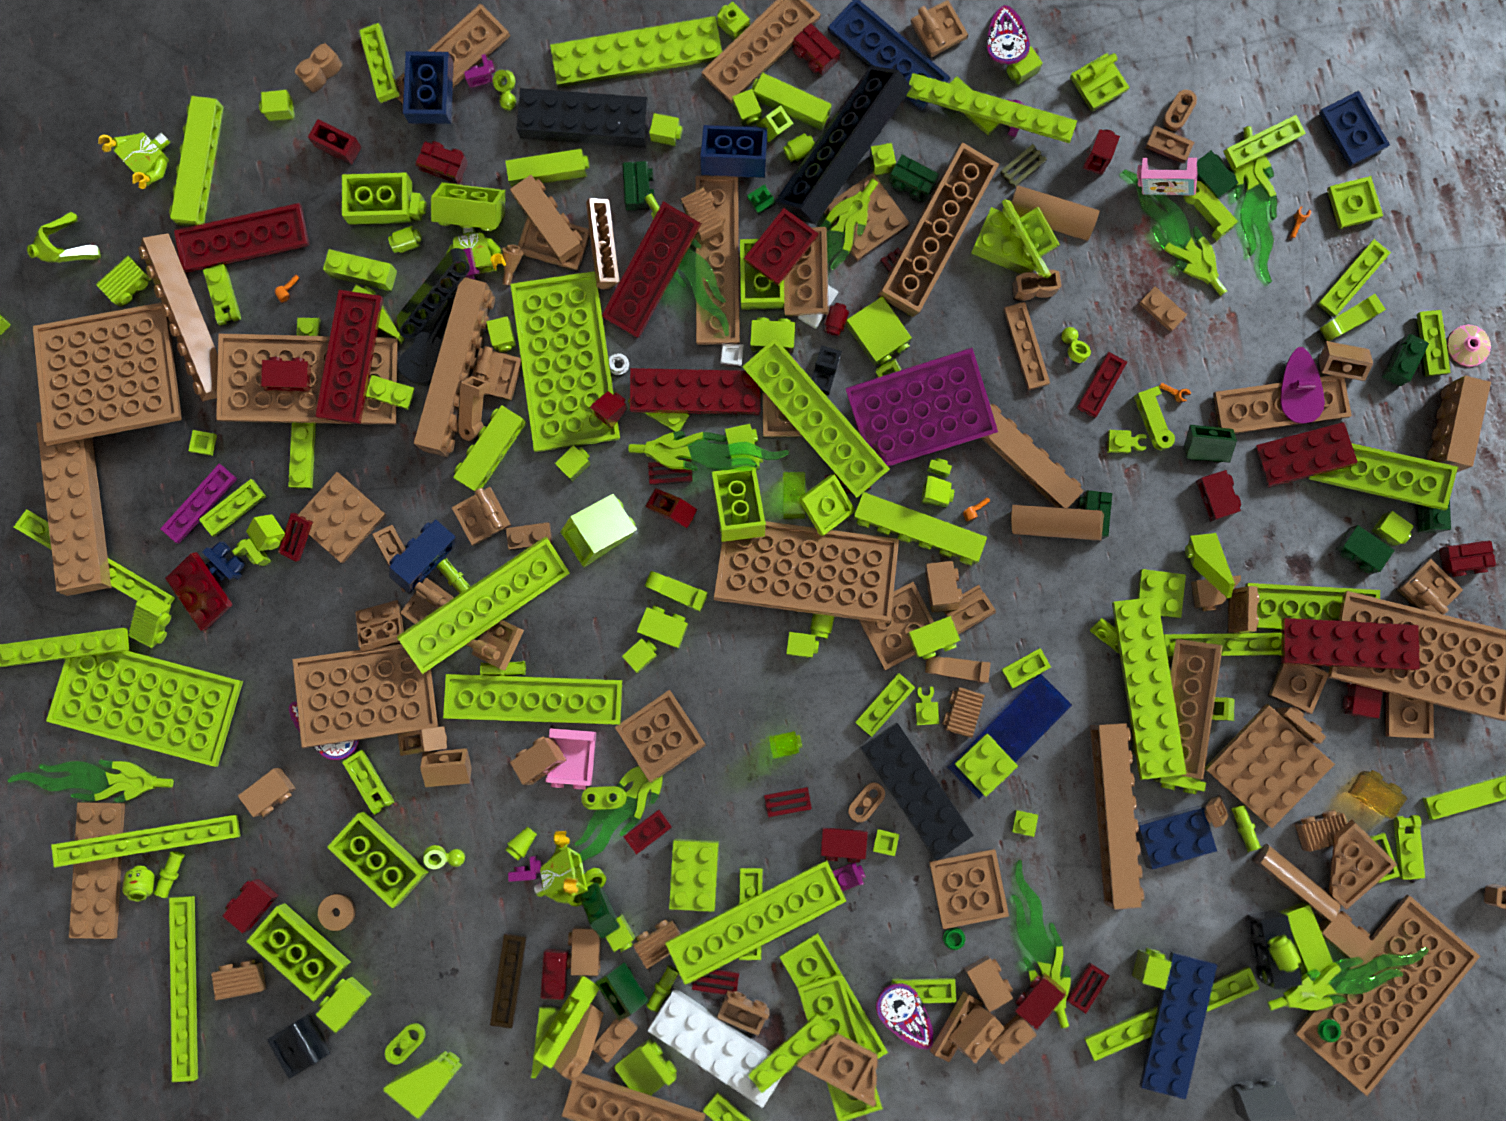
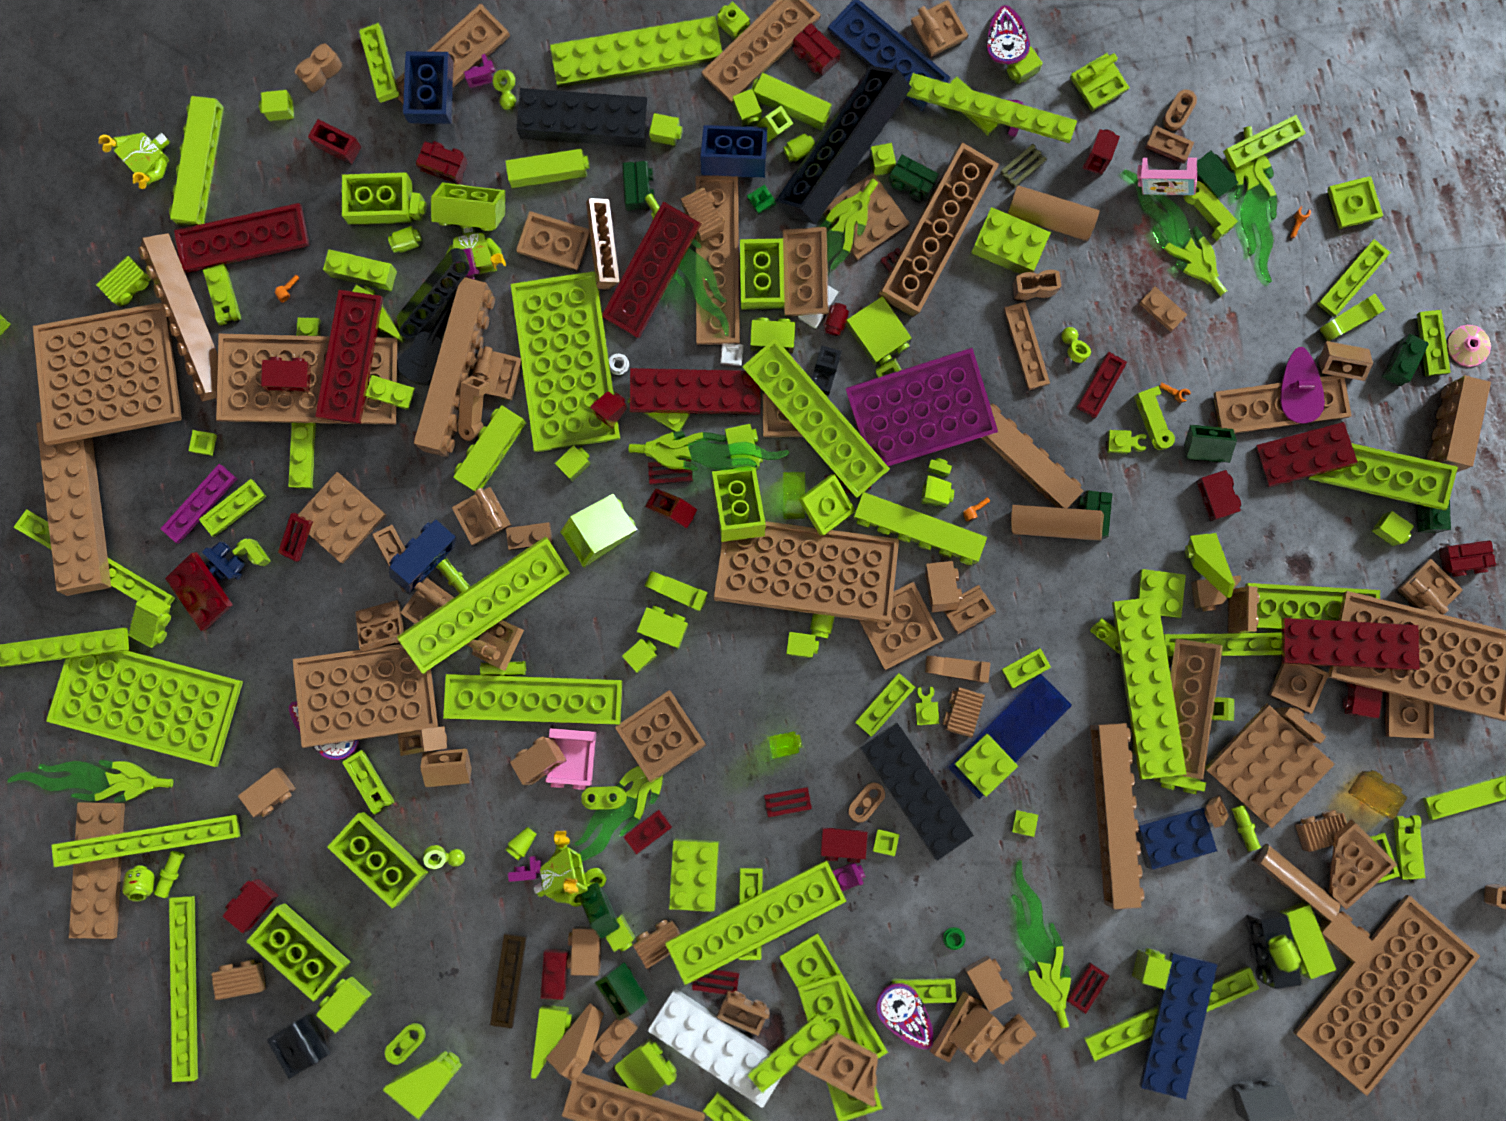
lime piece [27,212,101,262] -> none
lime brick [246,514,285,551] -> none
medium nougat piece [318,893,356,931] -> none
lime brick [486,316,517,352] -> none
medium nougat cone [502,244,524,285] -> none
medium nougat brick [510,175,583,263] -> none
lime bracket [533,976,599,1068] -> none
lime pin [646,965,679,1012] -> none
dark red plate [744,208,818,286] -> none
lime brick [907,616,961,660] -> none
medium nougat plate [929,849,1009,929] -> none
lime bracket [1002,199,1060,278] -> none
dark red brick [1015,972,1066,1030] -> none
piece [1267,947,1429,1011] -> none
green plate [1317,1019,1341,1043] -> none
dark blue plate [1319,90,1390,167] -> none
dark green brick [1336,525,1395,574] -> none

